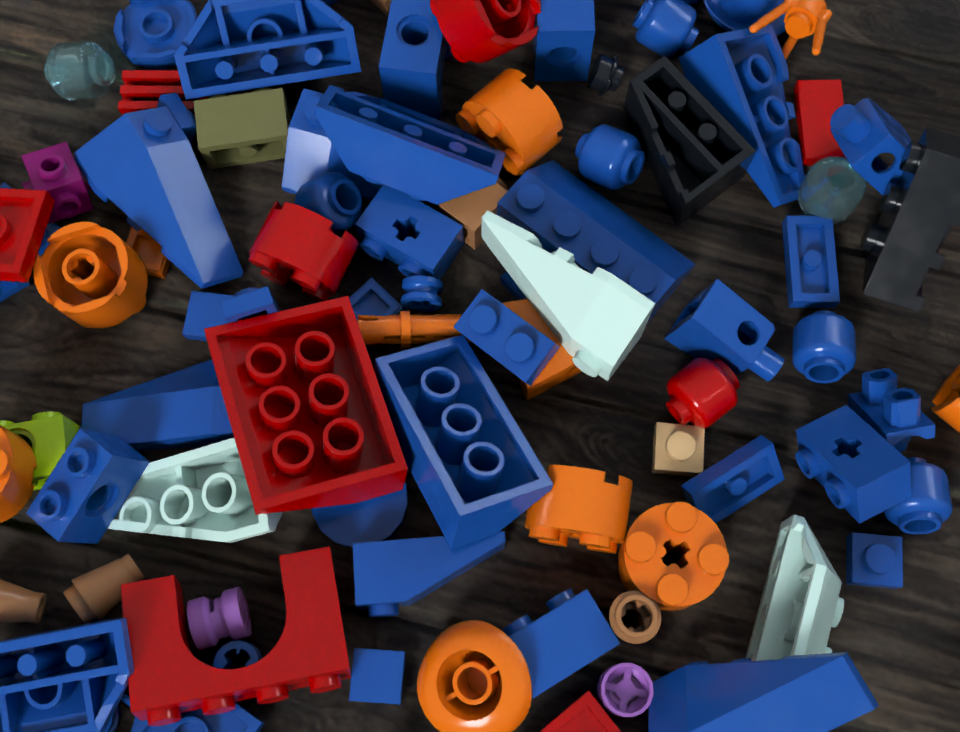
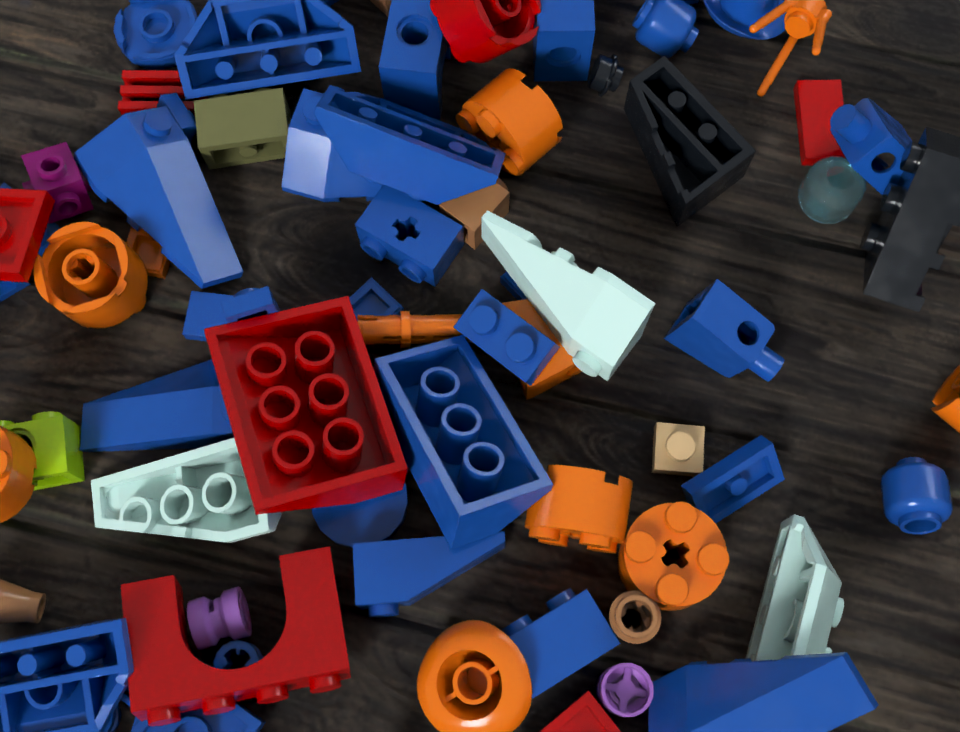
blue brick [26,428,150,544] -> none
clear light blue head [44,40,115,100] -> none
medium nougat cone [63,554,145,624] -> none
red brick [248,201,359,302] -> none
blue head [294,172,363,234] -> none
blue tile [349,648,406,705] -> none
blue bush [401,275,443,312] -> none
blue slope [497,160,695,325] -> none
blue head [575,124,645,190] -> none
red head [666,357,740,429] -> none
blue wedge [679,24,808,208] -> none
blue plate [782,216,840,308] -> none
blue head [792,310,857,384] -> none
blue brick [795,405,912,524] -> none
blue plate [846,532,903,589] -> none
blue hips [848,368,936,452] -> none

